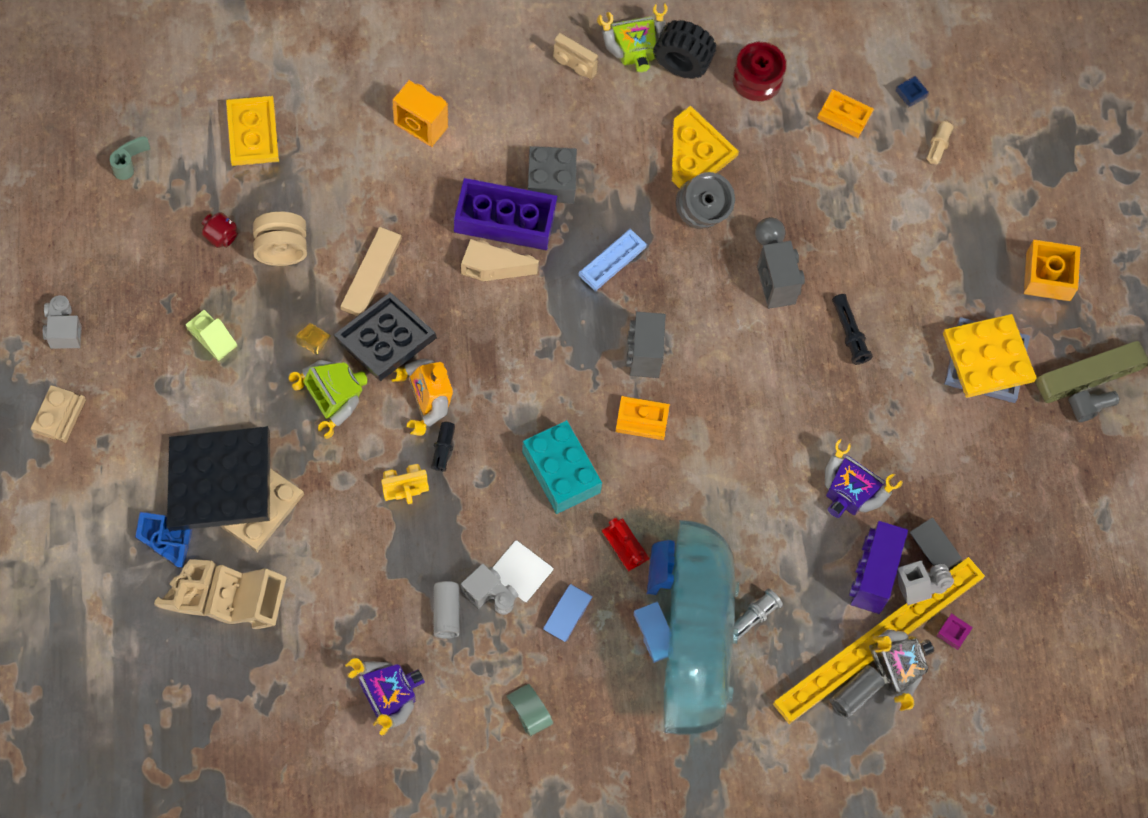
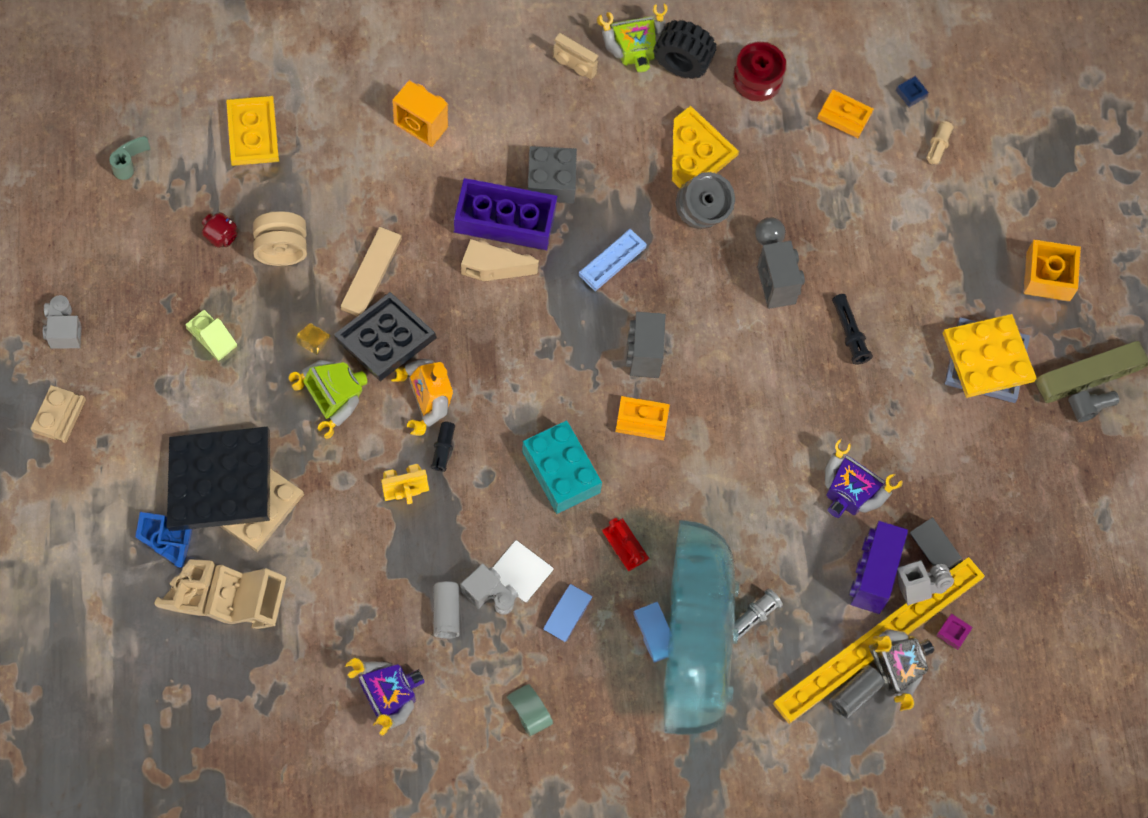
blue slope [647,540,675,595] -> none

